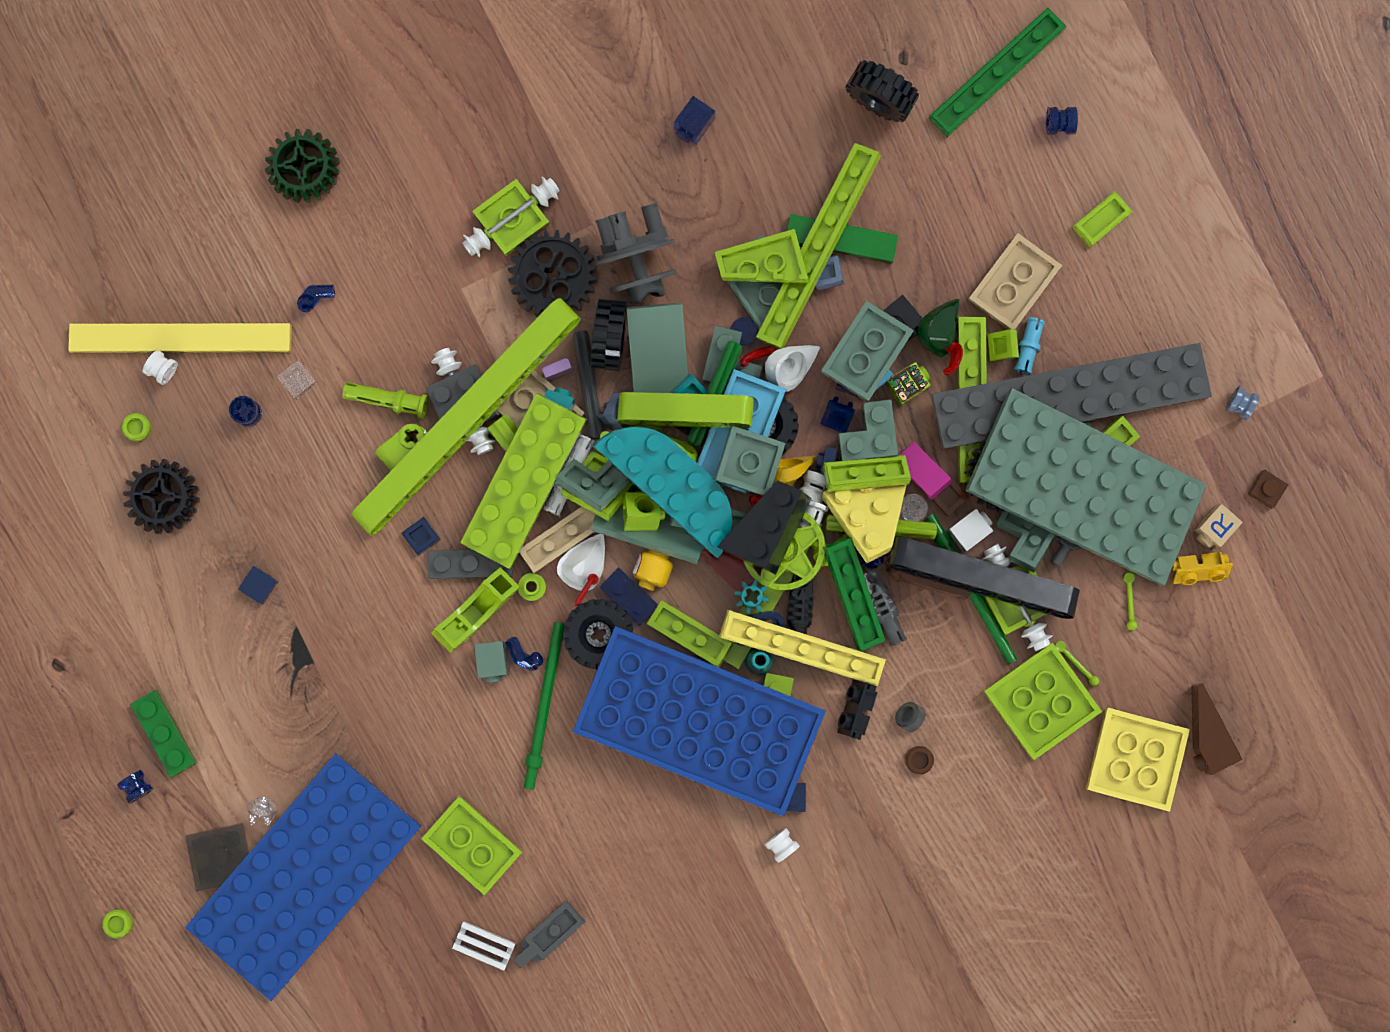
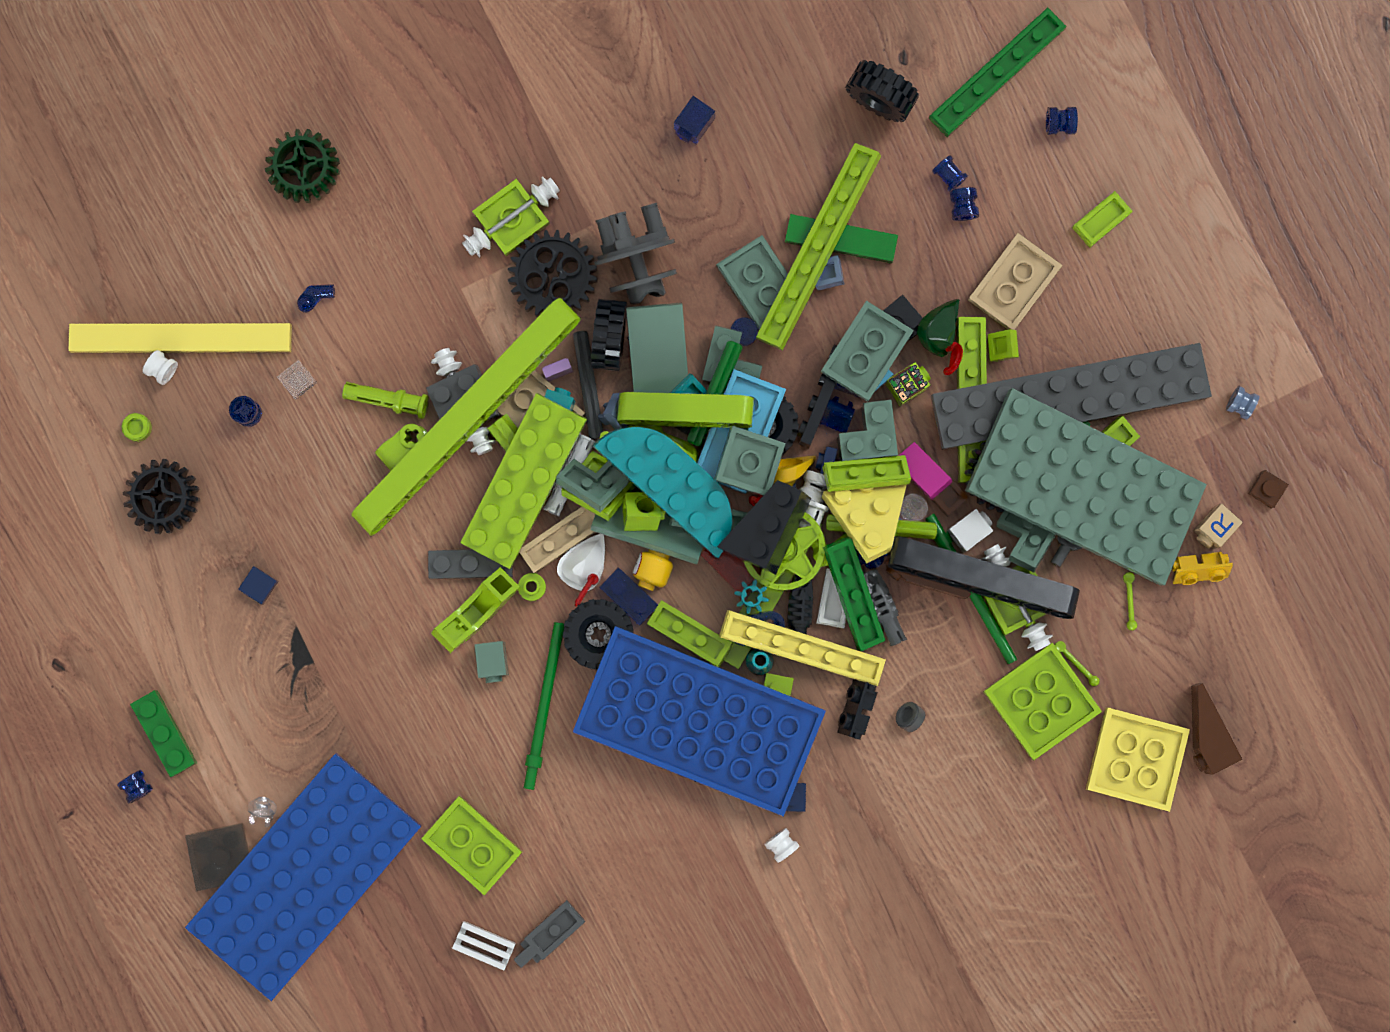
lime tile [102,909,133,939] -> none
dark blue tile [401,517,441,556] -> none
clear blue arm [505,637,544,671] -> none
lime wing [715,229,810,283] -> none
white piece [740,345,820,392] -> none
reddish brown tile [905,746,934,774] -> none
medium azure pin [1014,317,1045,375] -> none
none -> black plate [797,344,837,448]
none -> white tile [816,568,846,629]
none -> clear blue bush [932,155,968,192]
none -> clear blue wheel [949,187,980,221]

